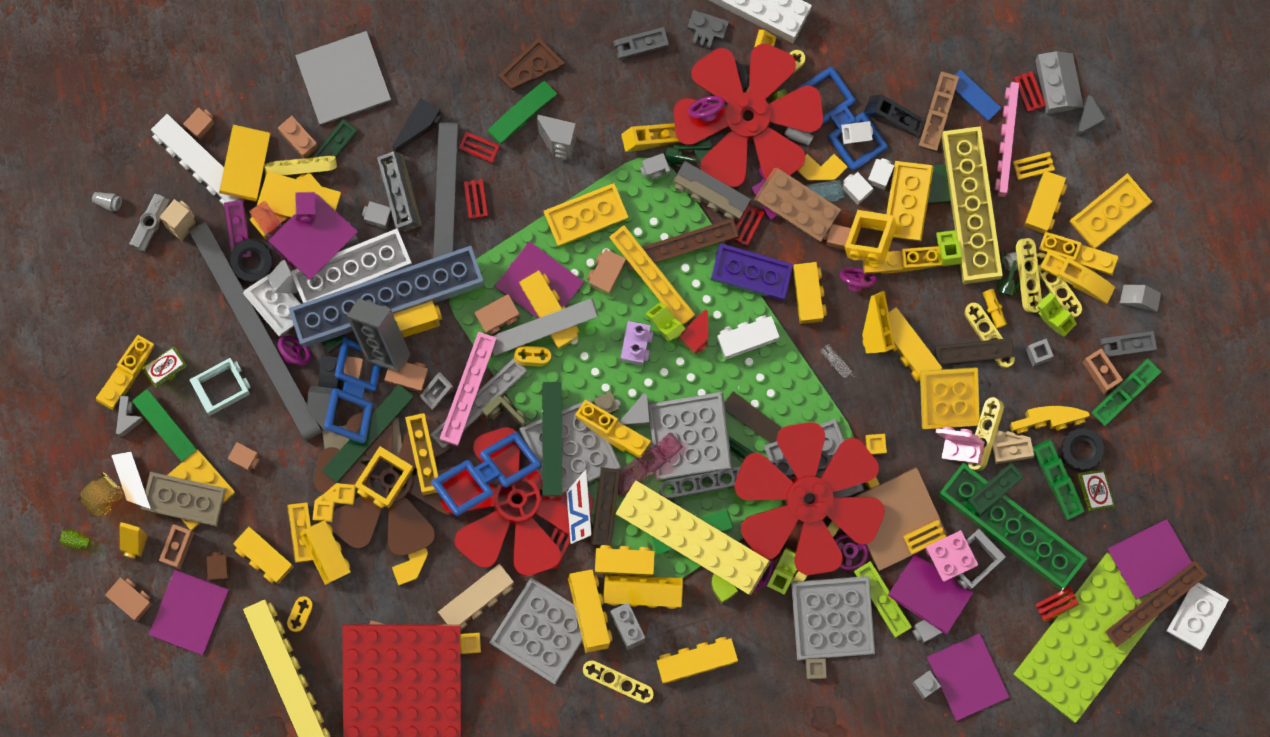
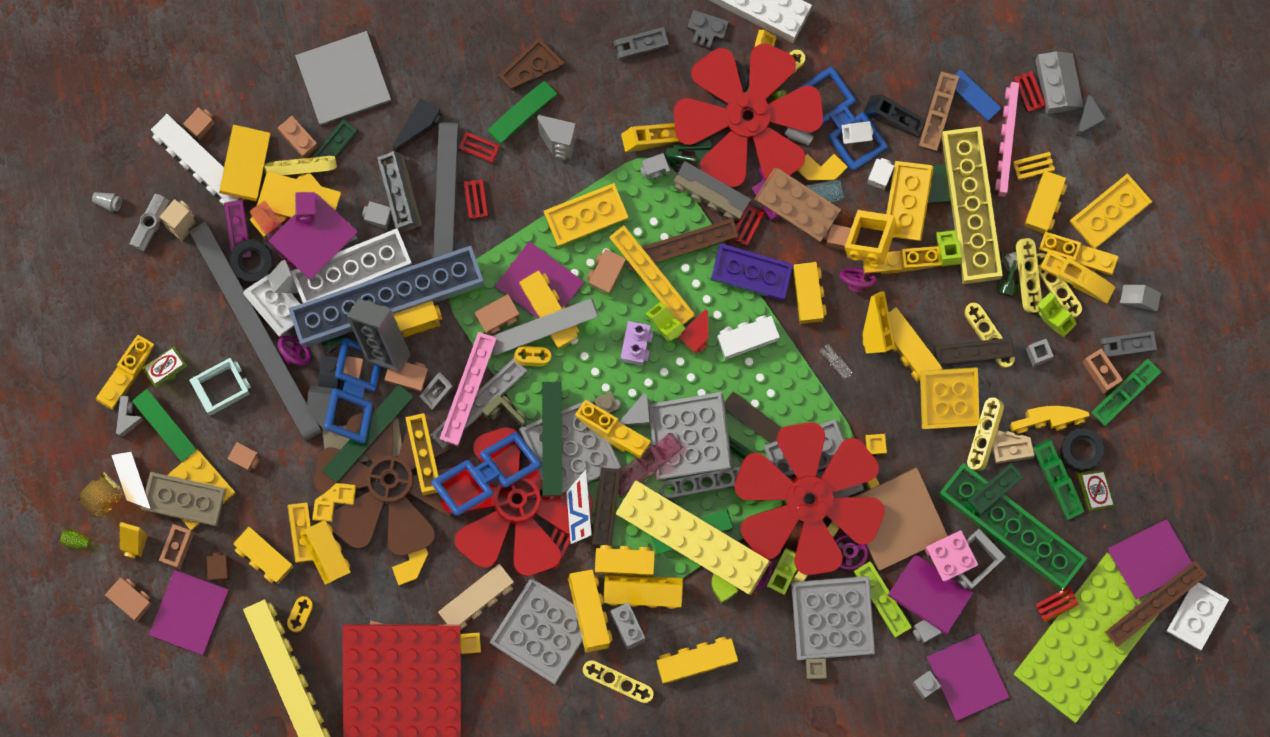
yellow window [355,446,414,508] -> none
magenta piece [688,96,725,122] -> none
white brick [843,172,873,205] -> none
yellow tile [903,520,946,554] -> none
bright pink bracket [935,427,985,464] -> none
yellow pin [982,289,1007,329] -> none

